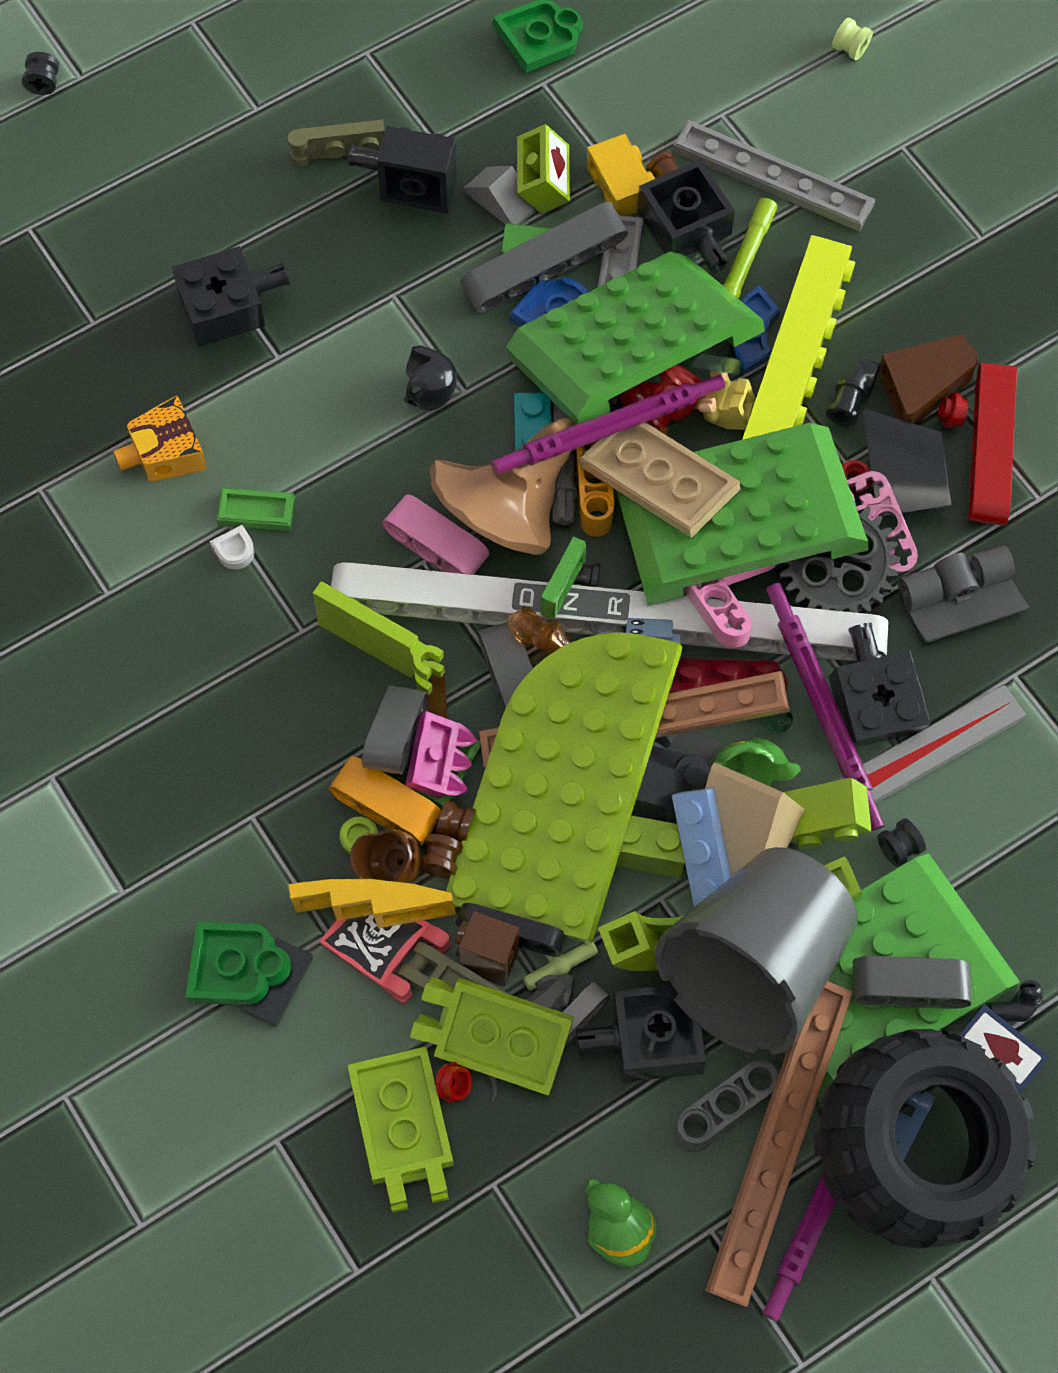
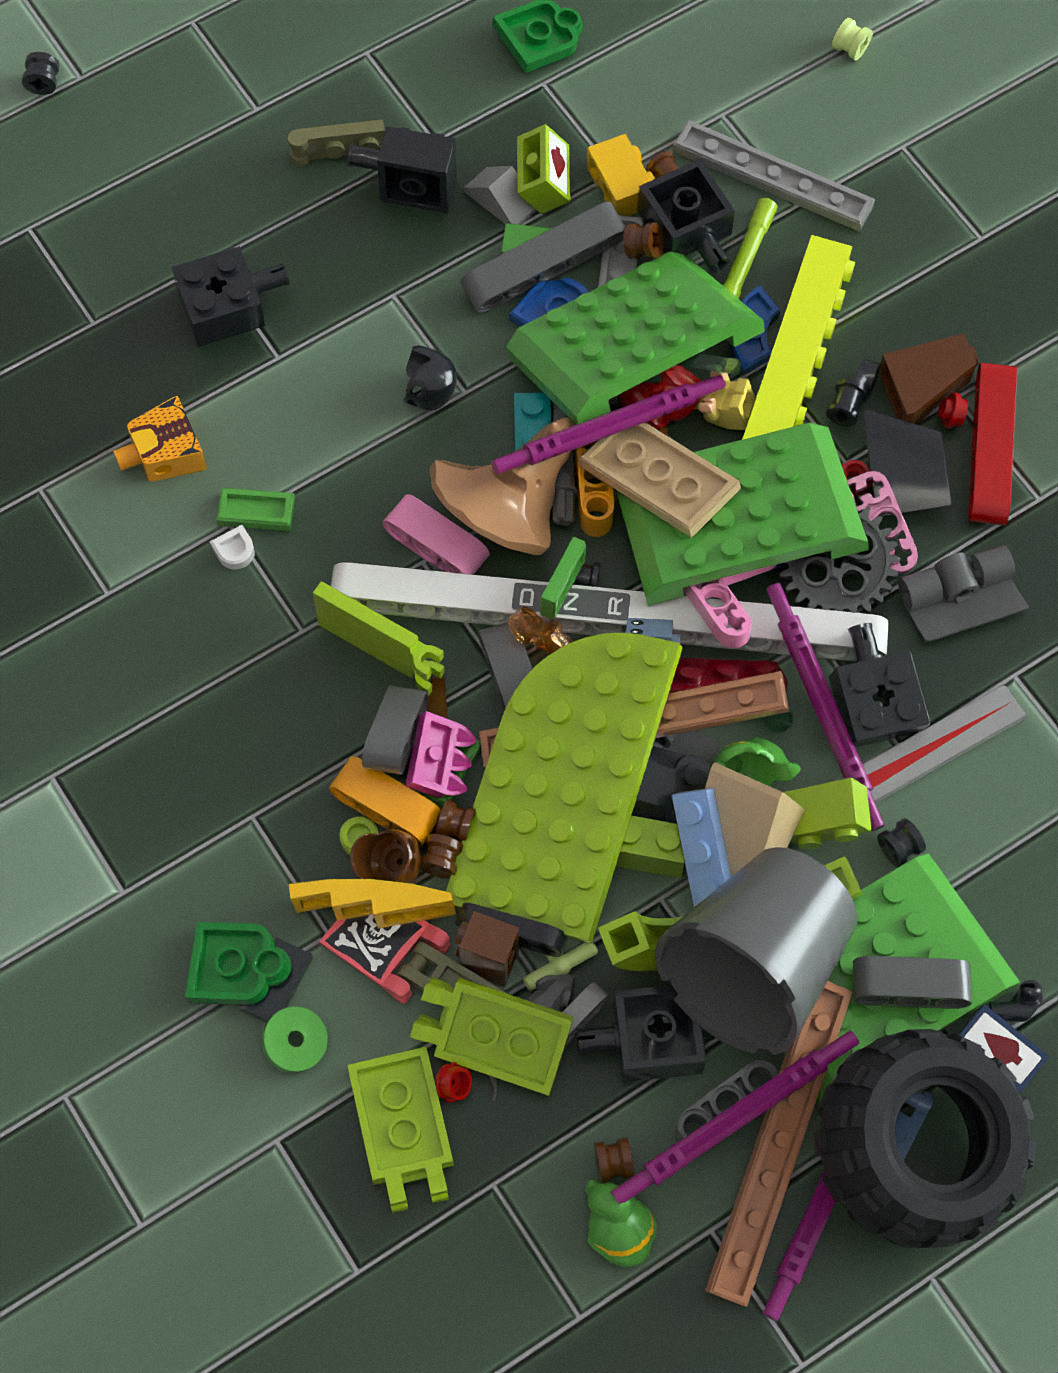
none -> bright green piece [261,1006,328,1073]
none -> reddish brown wheel [594,1137,634,1183]
none -> magenta axle [611,1030,859,1205]
none -> reddish brown wheel [623,222,664,259]

